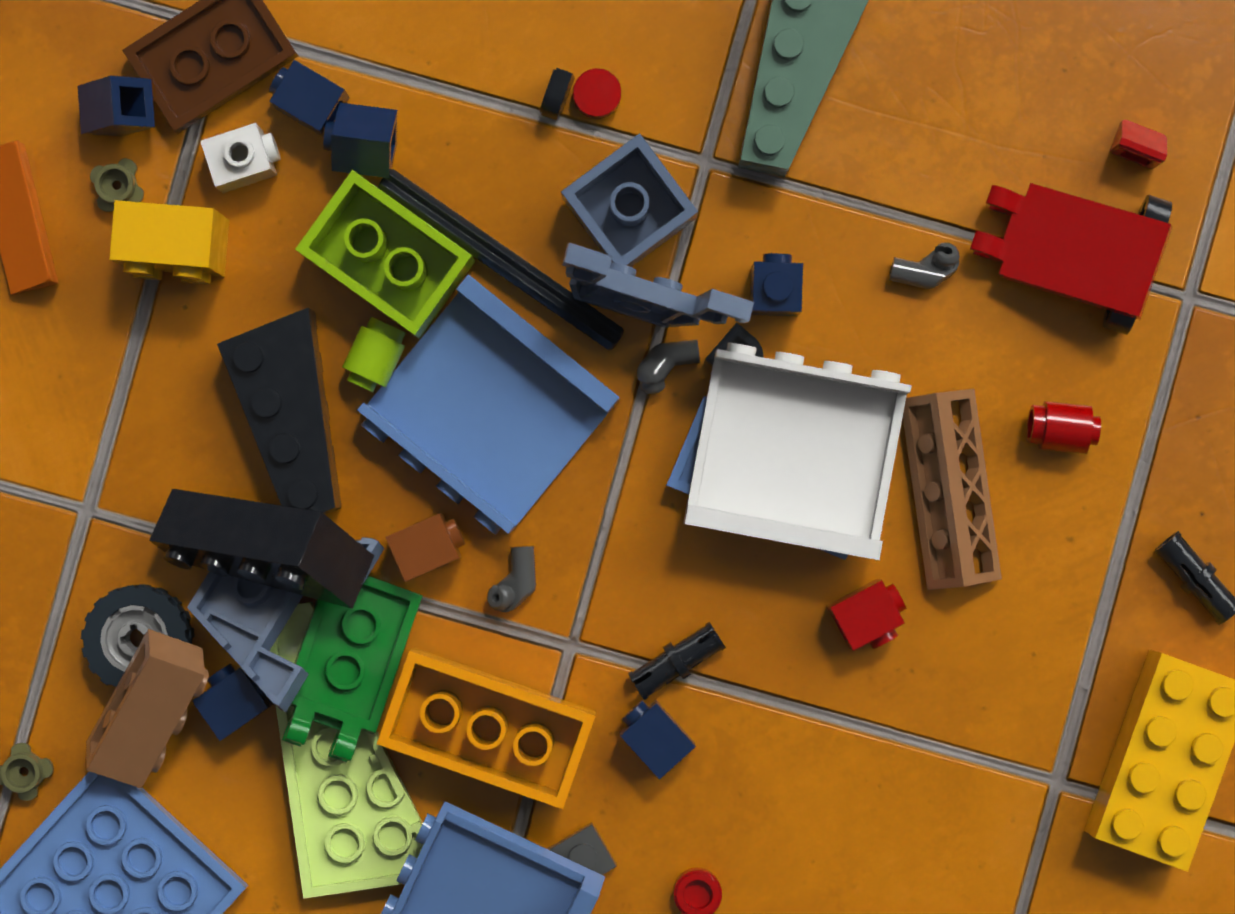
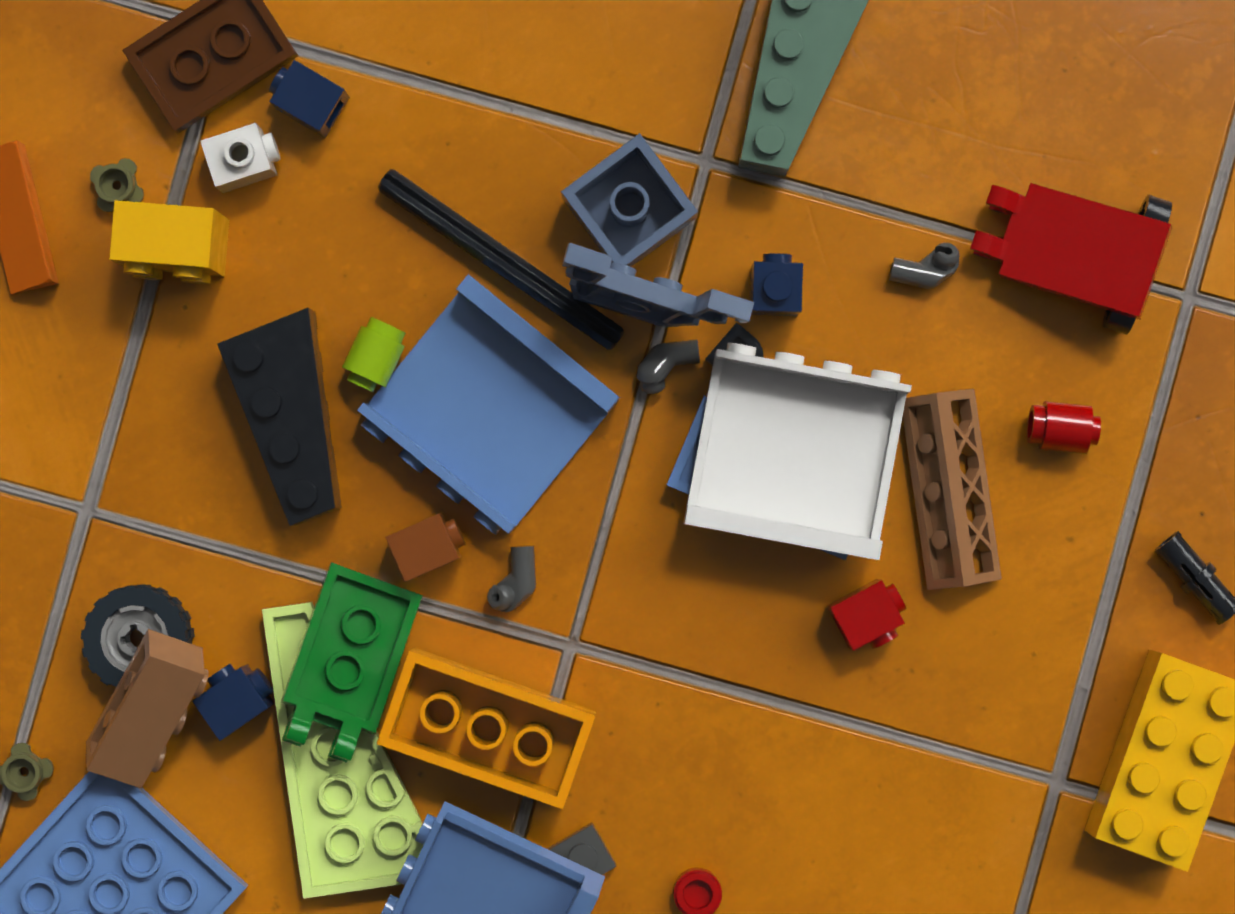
dark blue brick [77,76,155,137] -> none
black wedge [149,489,374,609] -> none
sand blue wing [187,537,384,712] -> none
lime brick [295,170,475,339] -> none
brick [323,103,397,178] -> none
black tile [540,68,575,121] -> none
red tile [573,68,621,119] -> none
dark blue brick [620,699,696,780] -> none
black pin [628,622,726,700] -> none
red slope [1110,120,1167,169] -> none

